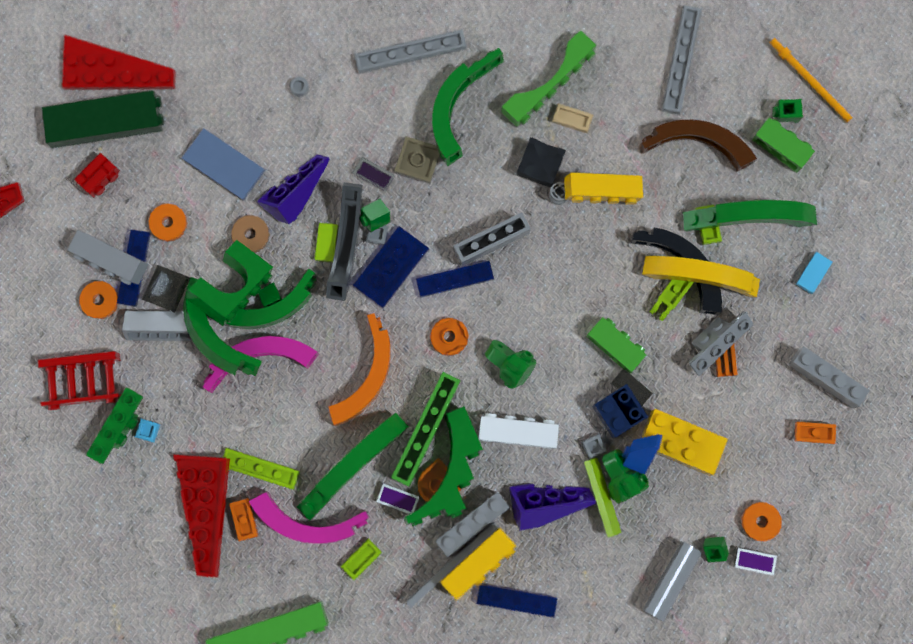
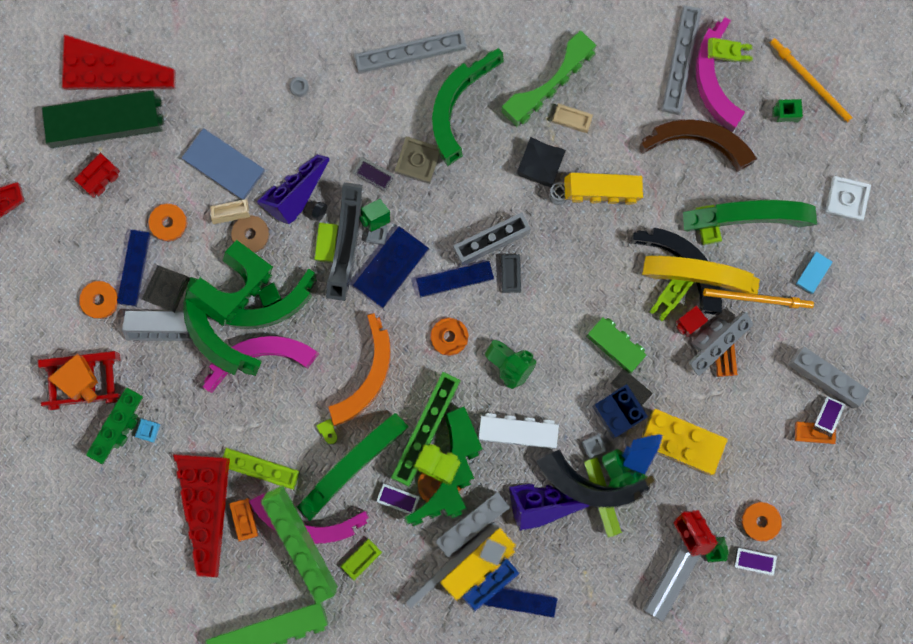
light grey brick [68,230,149,285] -> none
bright green brick [752,118,815,173] -> none
none -> orange torso [48,354,98,403]
none -> tan tile [210,199,250,225]
none -> bright green brick [261,486,338,604]
none -> black tile [312,202,327,222]
none -> lime piece [316,419,338,444]
none -> lime brick [414,444,461,485]
none -> blue tile [462,559,520,612]
none -> light grey tile [480,539,506,566]
none -> dark grey tile [501,254,521,293]
none -> black arch [536,449,656,508]
none -> red brick [673,510,718,556]
none -> red brick [676,306,708,337]
none -> dark pink arch [695,17,745,132]
none -> light orange bar [703,288,814,309]
none -> lime hinge [708,37,752,62]
none -> tile [813,396,846,437]
none -> white tile [825,176,871,222]

